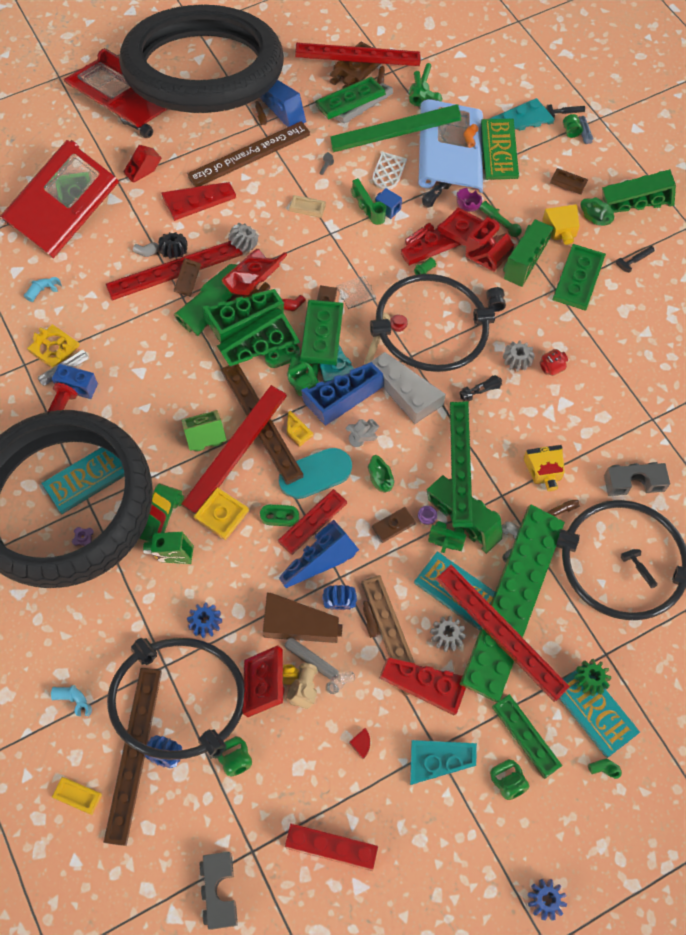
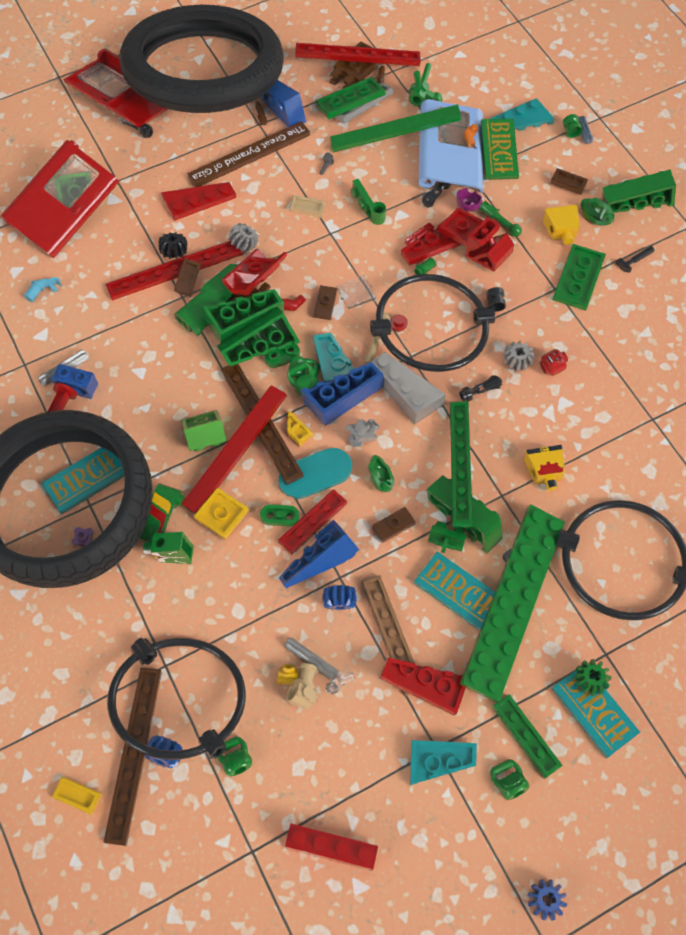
yellow piece [27,324,80,368] -> none
medium azure piece [51,685,92,717] -> none
red slope [123,145,162,182] -> none
light grey arm [133,242,159,257] -> none
blue gear [187,602,222,638] -> none
dark grey arch [200,852,238,930] -> none
red plate [243,645,285,717] -> none
reddish brown slope [263,592,343,643] -> none
green tile [300,300,344,365] -> none
red tile [349,728,370,759] -> none
reddish brown piece [363,601,378,638] -> none
white window [373,152,407,190] -> none
blue brick [375,188,402,219] -> none
medium lavender plate [418,506,437,525] -> none
light grey gear [430,616,466,652] -> none
red tile [436,565,570,702] -> none
light grey arm [501,521,519,539] -> none
green wedge [503,219,554,287] -> none
black piece [546,104,585,119] -> none
reddish brown piece [547,500,580,516] -> none
green arm [588,759,622,779] -> none
dark grey arch [604,462,670,496] -> none
black piece [621,549,658,588] -> none

